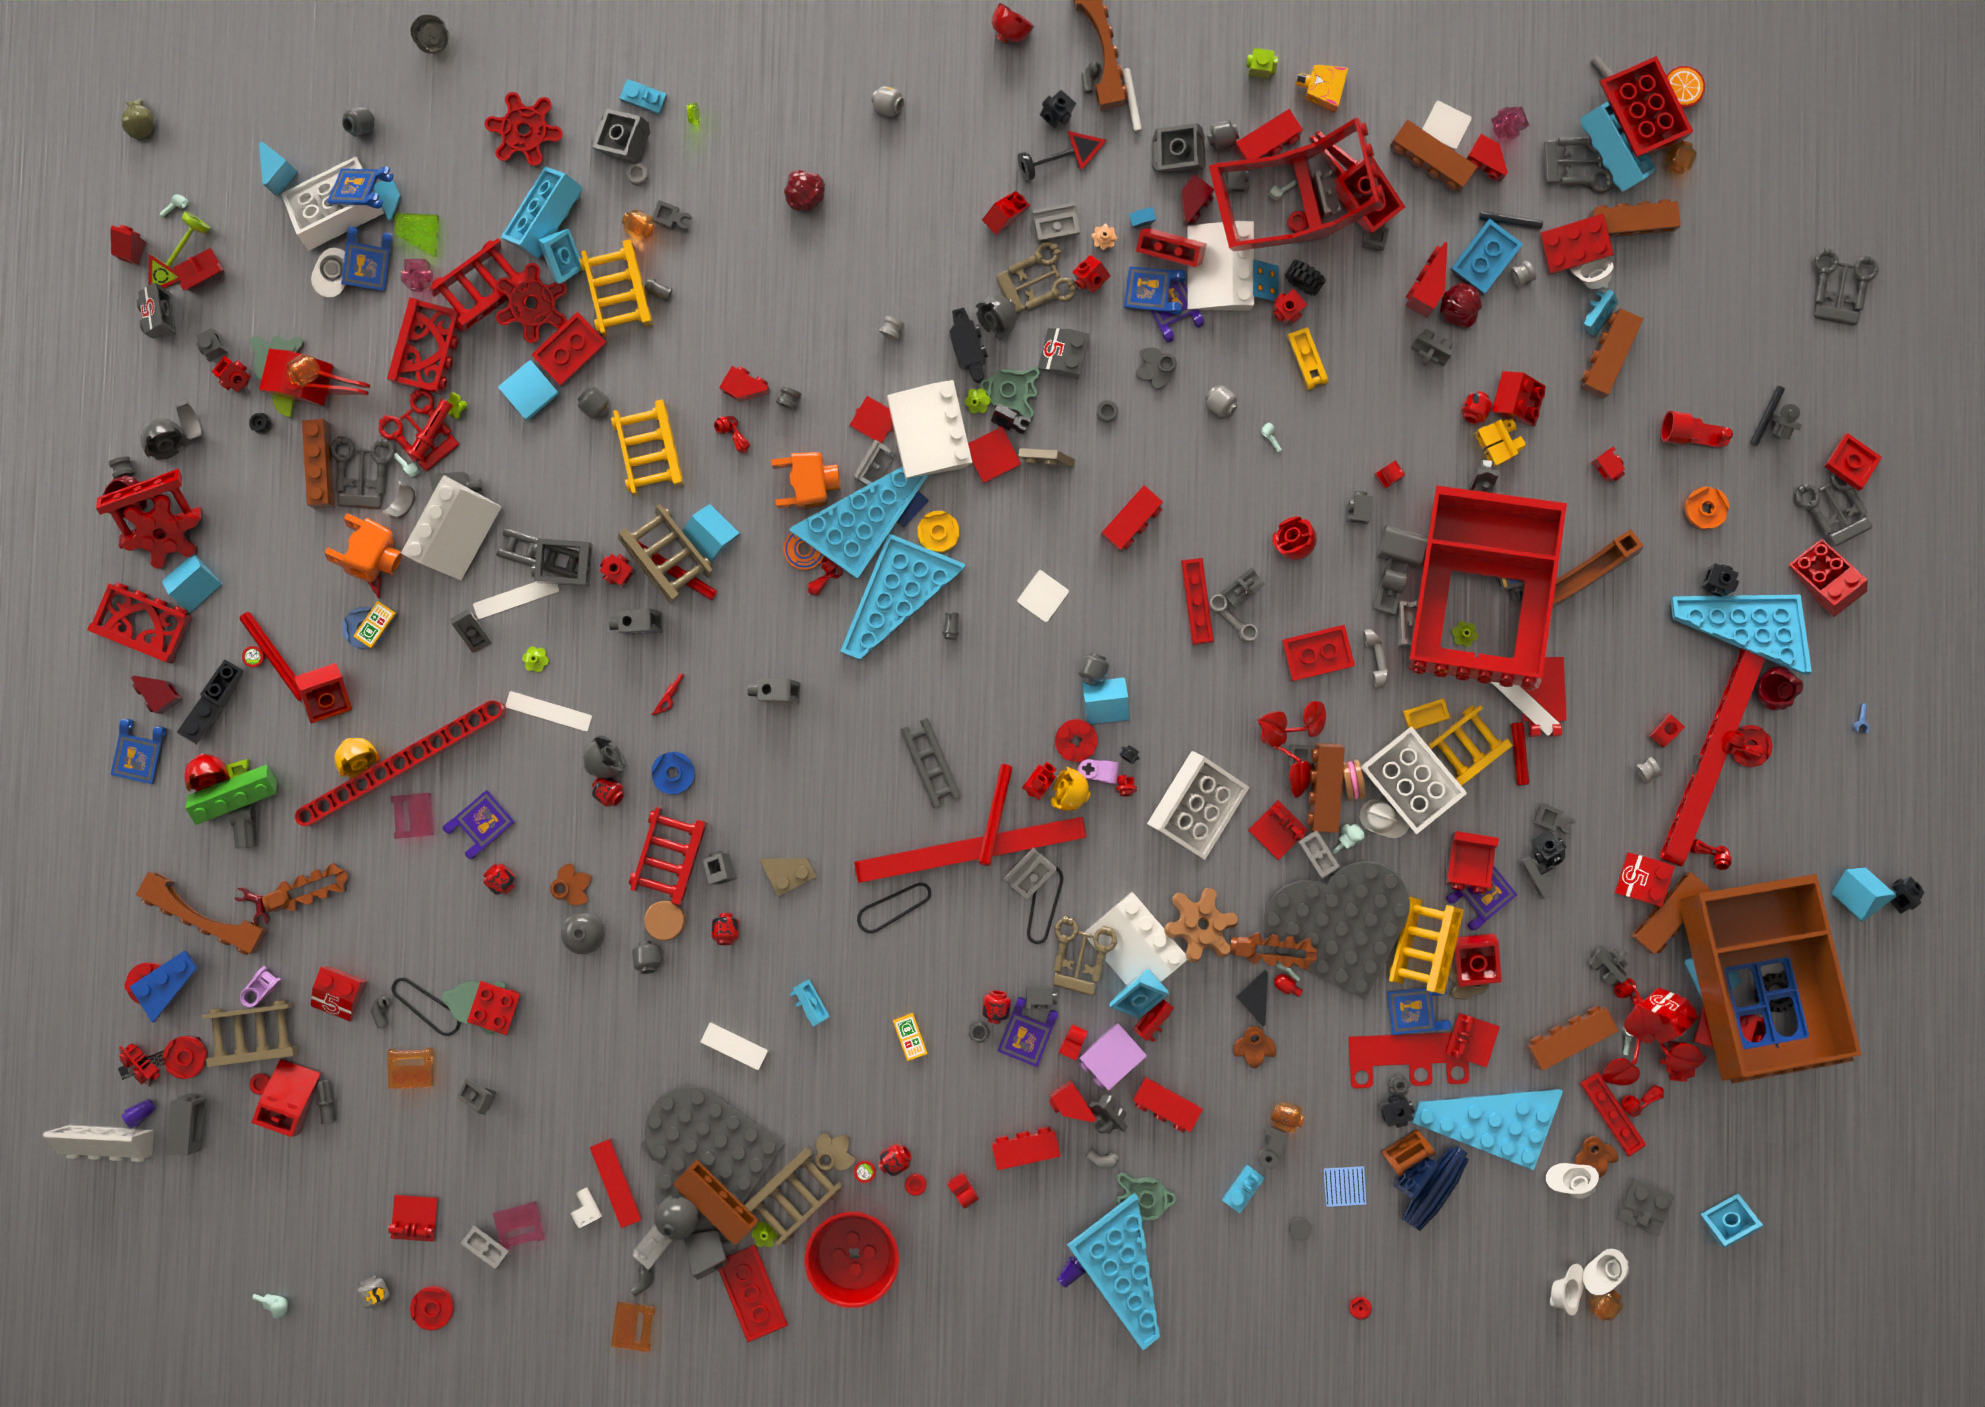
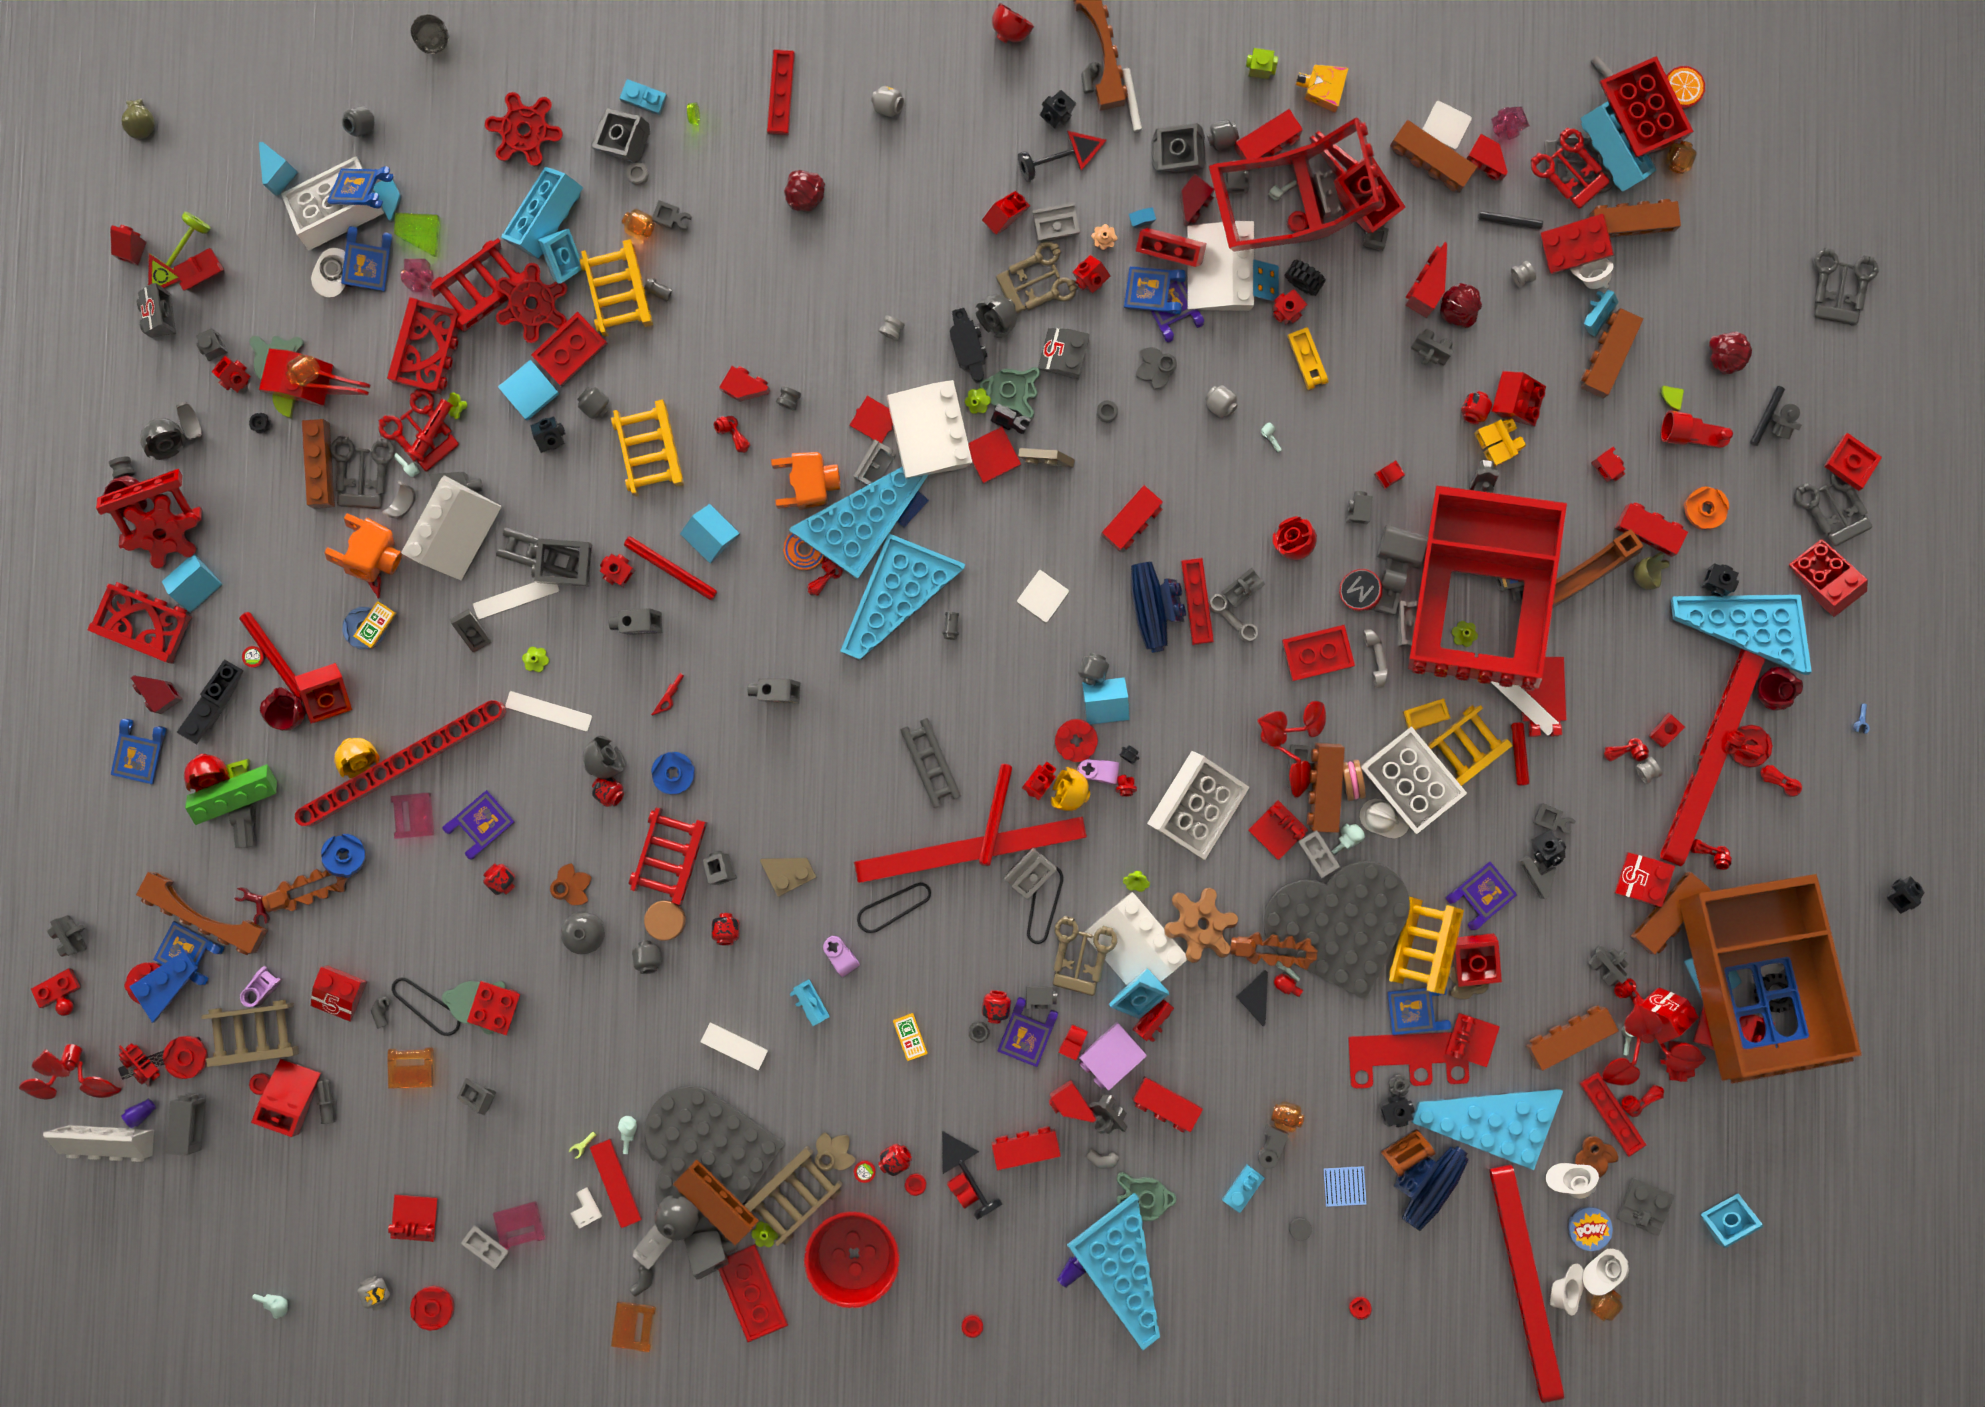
light aqua hand [160,194,189,217] -> none
dark tan fence [618,504,713,605] -> none
yellow tile [917,511,959,553] -> none
dark orange plate [1233,1026,1276,1069] -> none
red panel [1446,831,1499,894] -> none
dark azure plate [1450,219,1523,295] -> none
medium azure slope [1832,868,1896,922] -> none
none -> red plant [19,1044,122,1100]
none -> red plate [31,968,81,1016]
none -> dark grey hips [47,915,87,957]
none -> blue flag [153,921,225,985]
none -> dark red hair [260,687,306,731]
none -> blue plate [321,834,365,878]
none -> black brick [530,416,566,453]
none -> yellowish green hand [569,1132,597,1159]
none -> light aqua piece [618,1116,637,1154]
none -> red tile [767,49,795,135]
none -> lavender piece [823,936,860,978]
none -> black piece [942,1131,1003,1220]
none -> red tile [961,1315,983,1338]
none -> lime plant [1123,871,1150,892]
none -> dark blue plate [1131,562,1186,653]
none -> black tile [1339,569,1383,611]
none -> red beam [1489,1165,1564,1403]
none -> red piece [1531,127,1610,209]
none -> tile [1568,1207,1613,1251]
none -> red piece [1604,738,1649,762]
none -> red brick [1614,503,1688,557]
none -> olive piece [1634,552,1669,590]
none -> lime tile [1661,386,1684,411]
none -> dark red hair [1709,332,1752,374]
none -> red piece [1760,765,1802,797]

